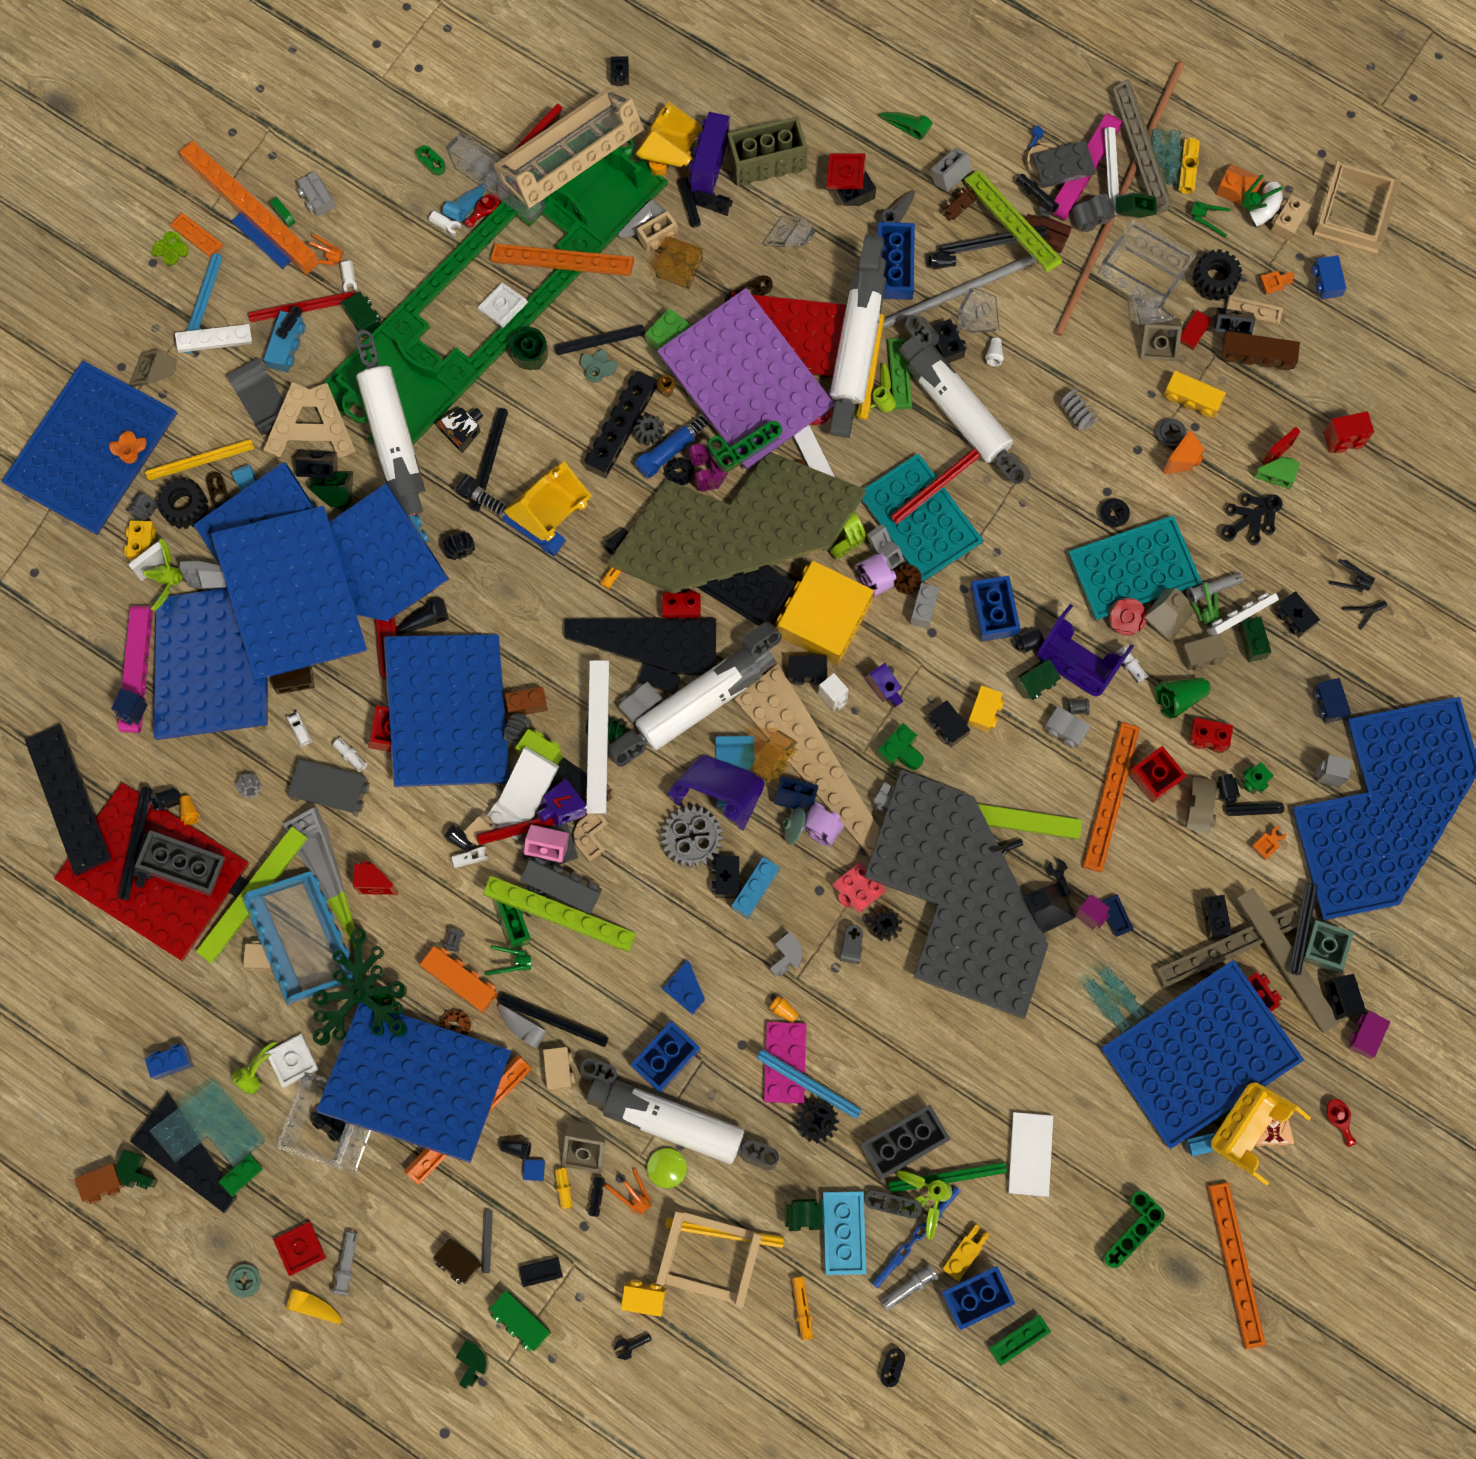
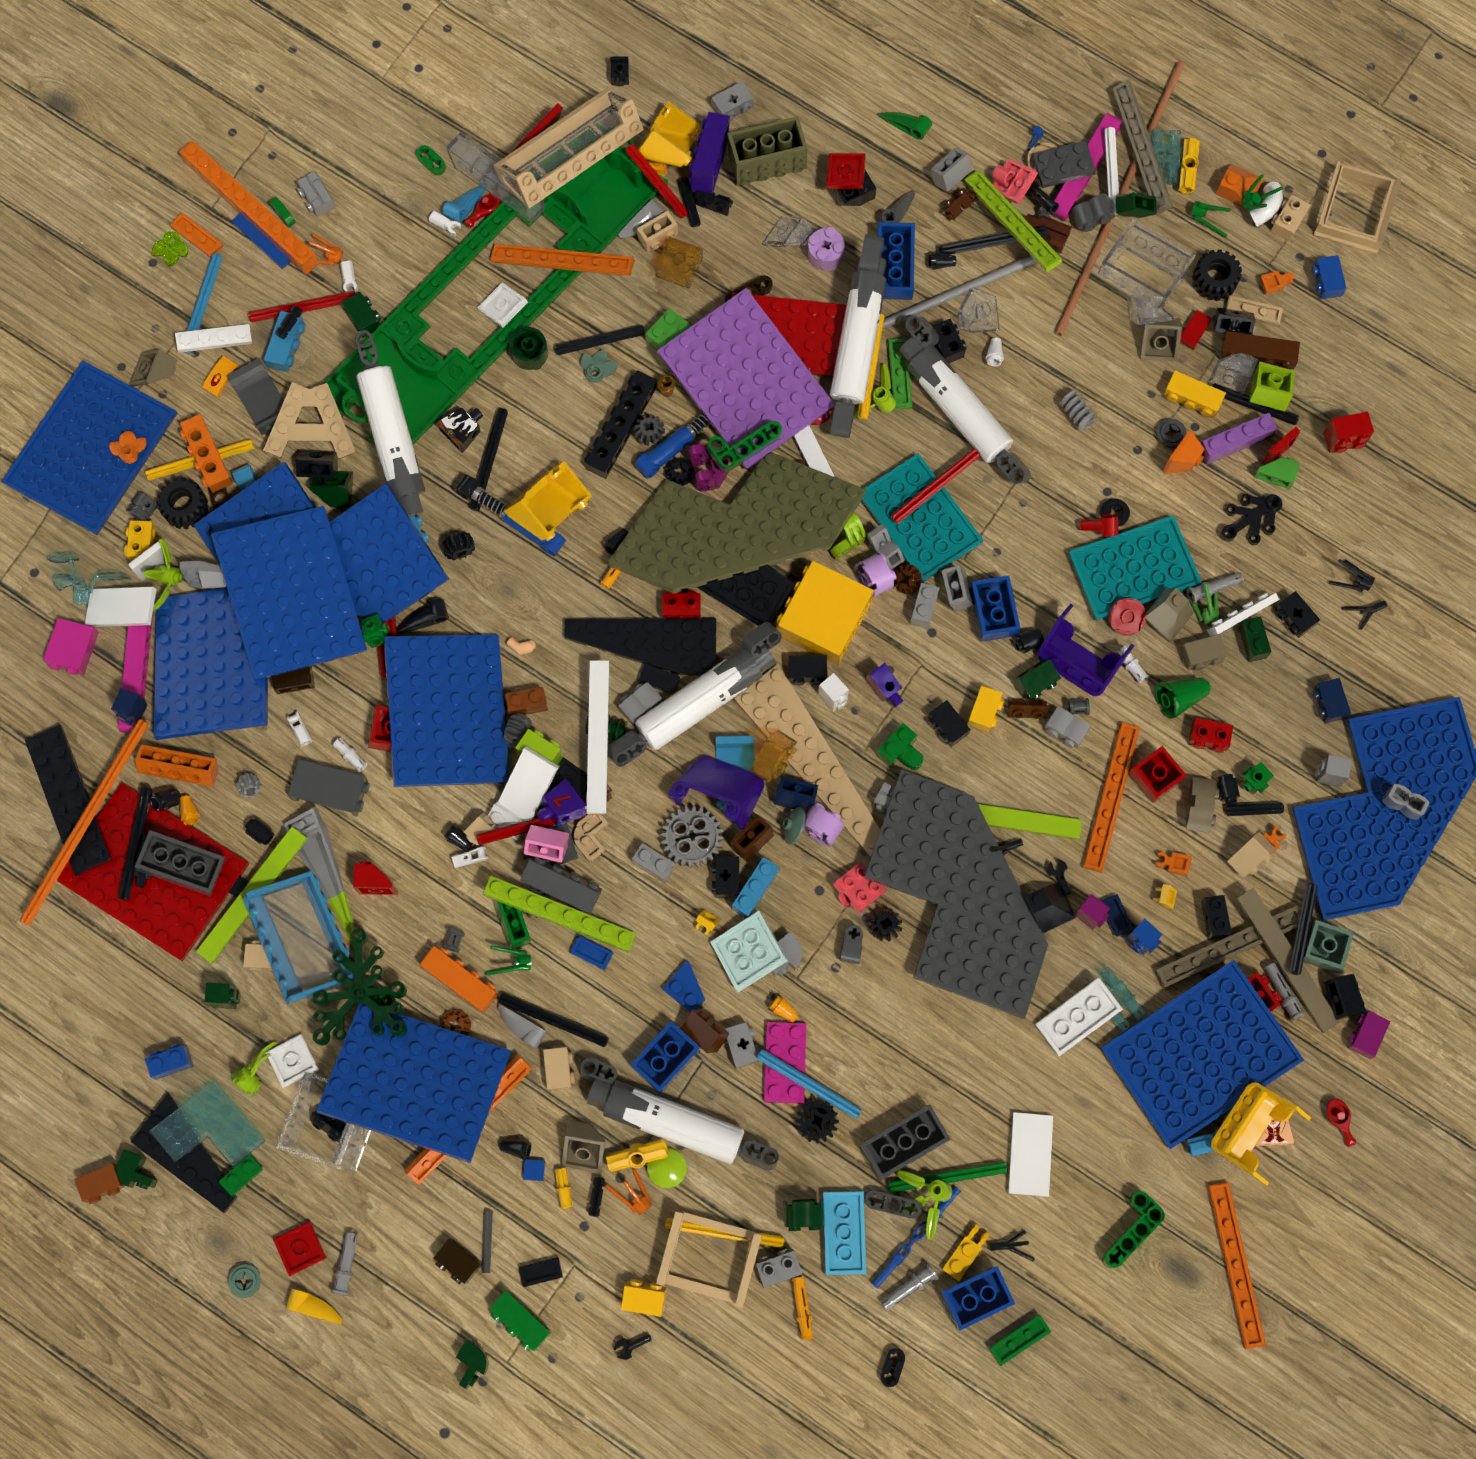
none -> orange axle [20,719,148,926]
none -> dark pink brick [43,618,99,675]
none -> clear light blue plant [47,551,131,605]
none -> white tile [85,587,157,627]
none -> orange brick [135,744,218,787]
none -> orange brick [179,414,233,493]
none -> light orange slope [202,356,239,397]
none -> dark green brick [204,983,241,1009]
none -> black brick [245,818,275,846]
none -> green brick [361,614,390,648]
none -> light nougat arm [507,637,536,655]
none -> blue tile [570,935,614,971]
none -> yellow piece [606,1139,669,1172]
none -> red axle [626,144,688,219]
none -> light grey brick [632,843,676,884]
none -> reddish brown brick [680,1009,729,1053]
none -> yellow tile [695,909,721,935]
none -> light grey brick [711,81,753,121]
none -> light aqua plate [711,911,788,992]
none -> light grey brick [725,1022,760,1069]
none -> reddish brown brick [731,815,774,862]
none -> light grey brick [756,1248,802,1288]
none -> lavender brick [808,227,845,271]
none -> light grey brick [942,565,974,611]
none -> black plant [990,1230,1035,1261]
none -> coral plate [992,158,1038,204]
none -> reddish brown hinge [1008,698,1048,719]
none -> white tile [1035,977,1123,1056]
none -> red pin [1080,514,1118,537]
none -> blue brick [1126,919,1163,955]
none -> yellow tile [1153,884,1177,909]
none -> orange plate [1156,852,1192,877]
none -> medium lavender brick [1201,413,1278,465]
none -> clear slope [1208,353,1258,393]
none -> black axle [1212,383,1299,425]
none -> tan brick [1227,832,1275,879]
none -> lime brick [1249,361,1295,411]
none -> light grey pin [1264,962,1307,1022]
none -> light grey brick [1382,784,1429,820]

